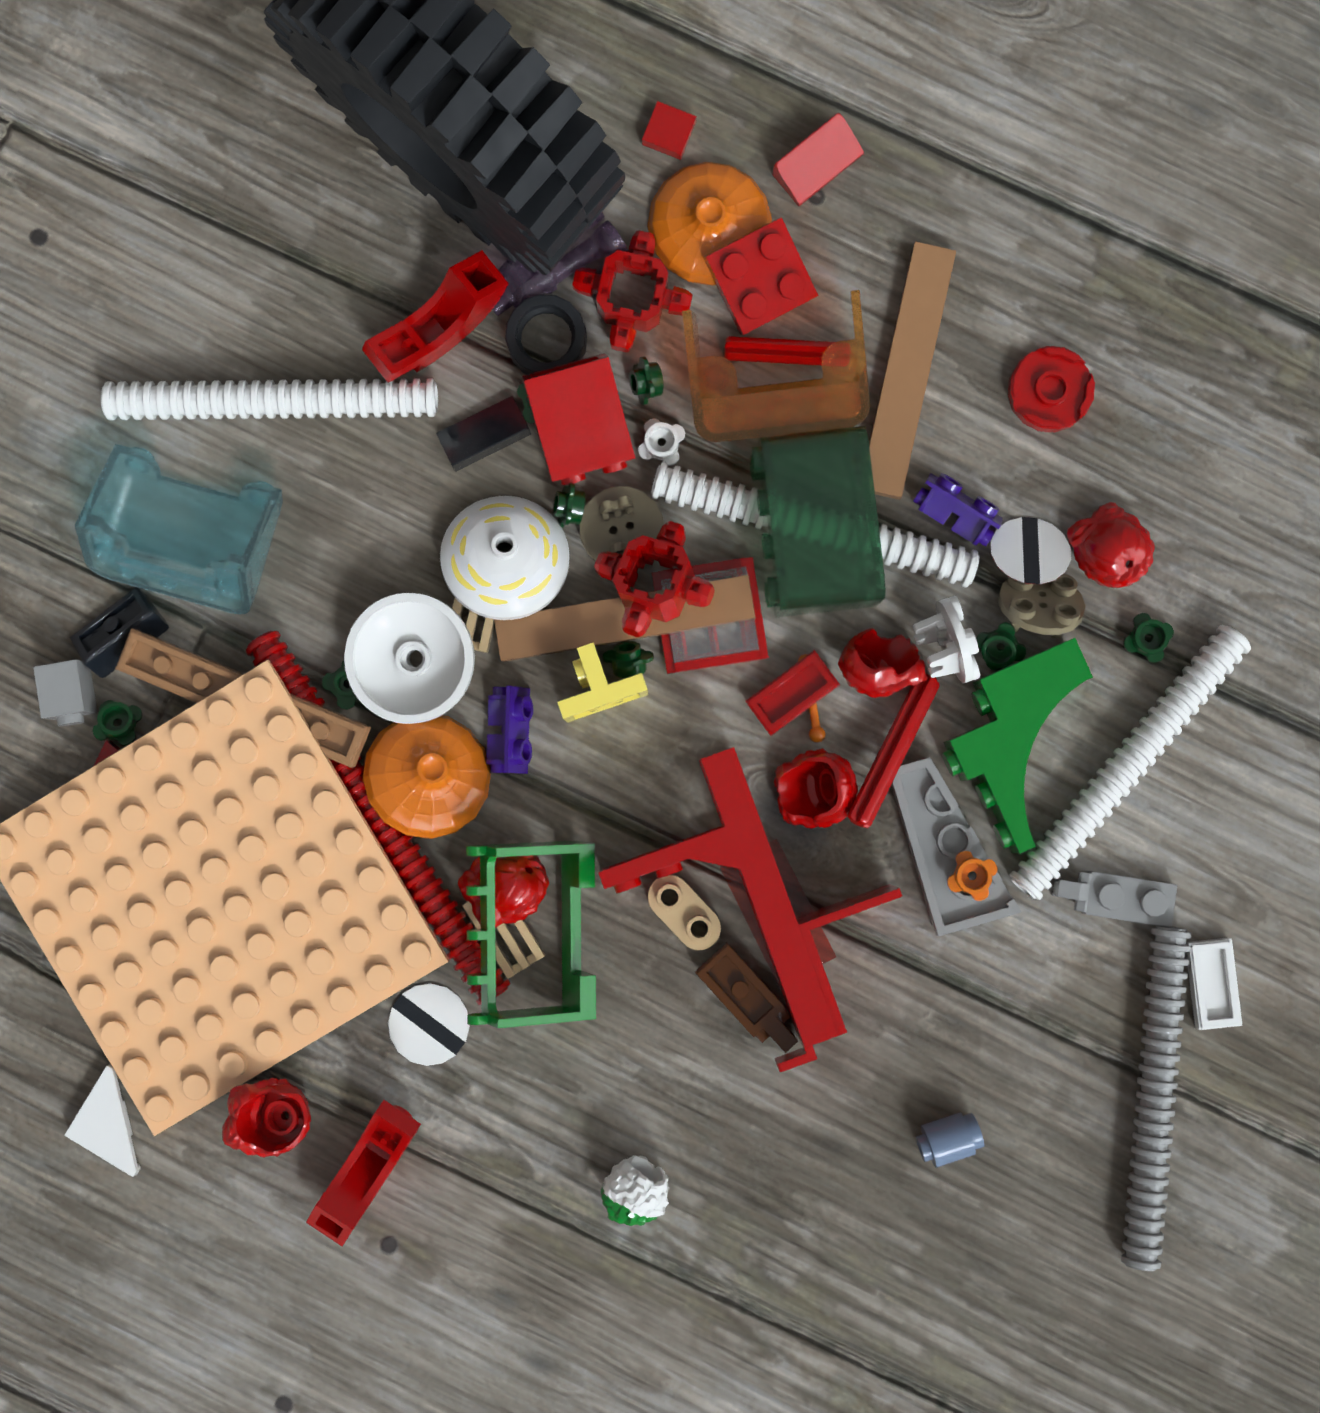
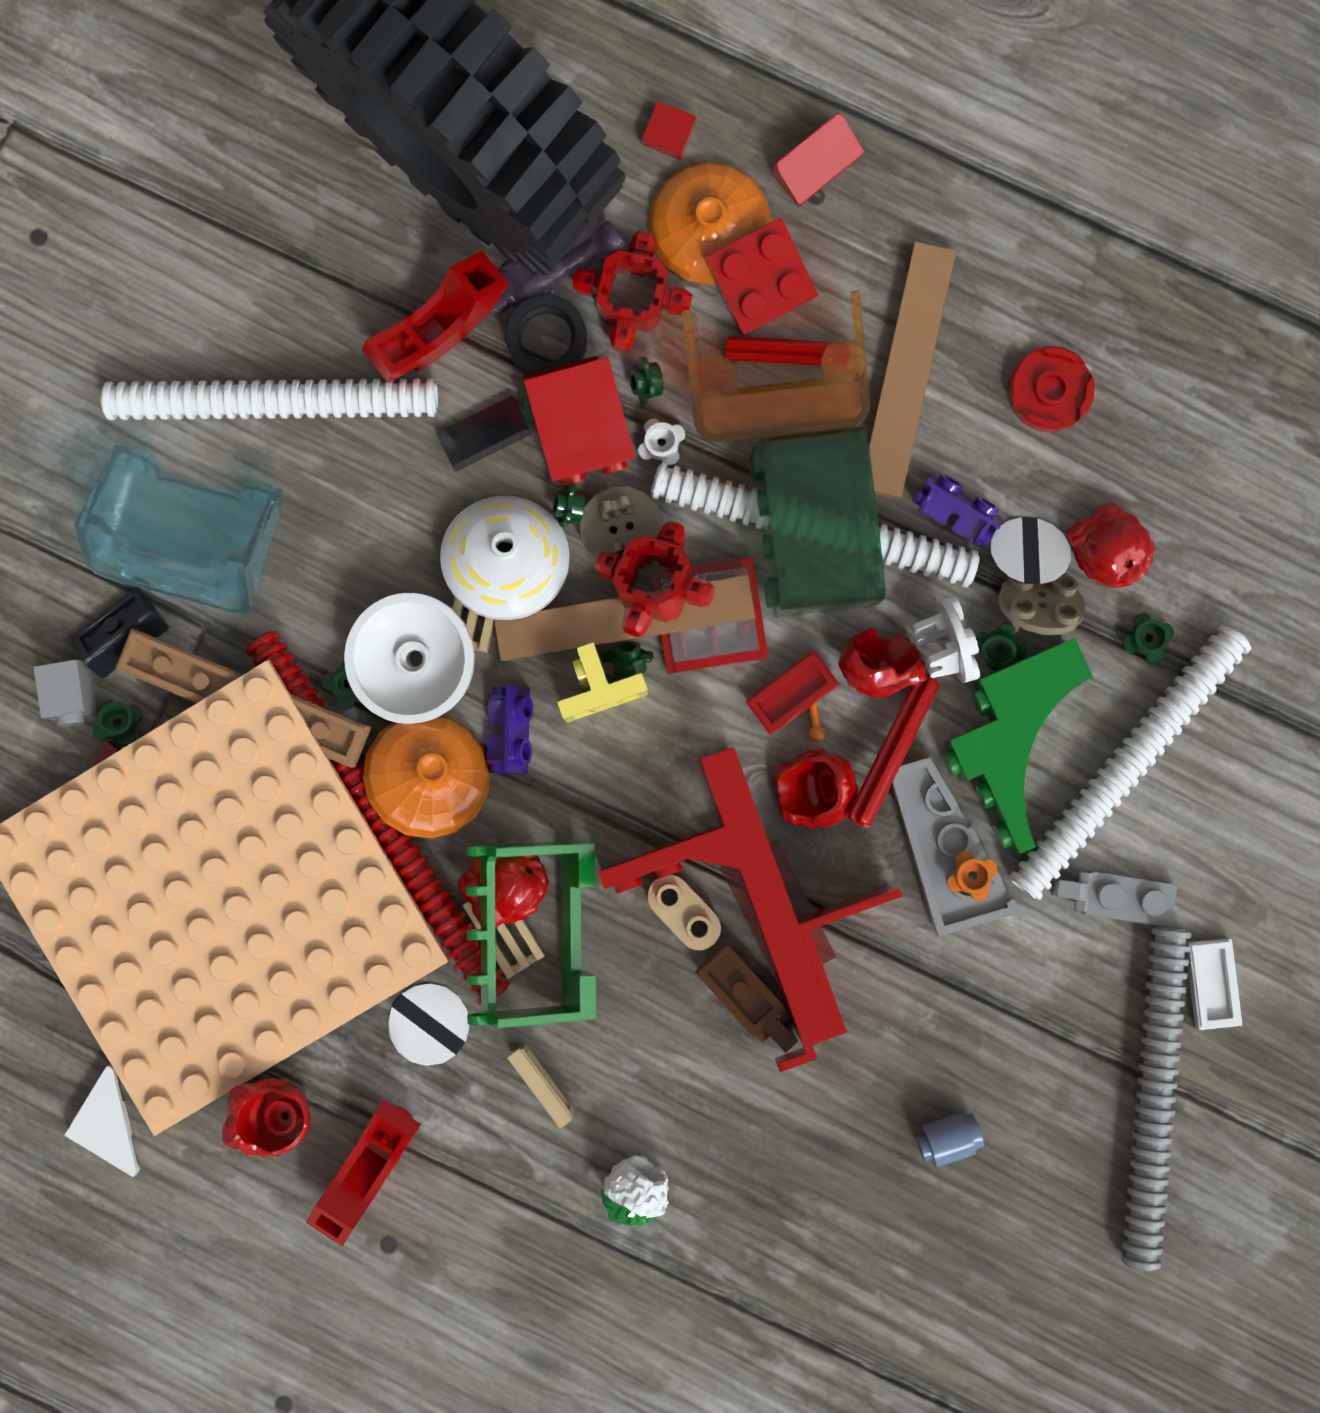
none -> tan tile [507,1043,575,1129]

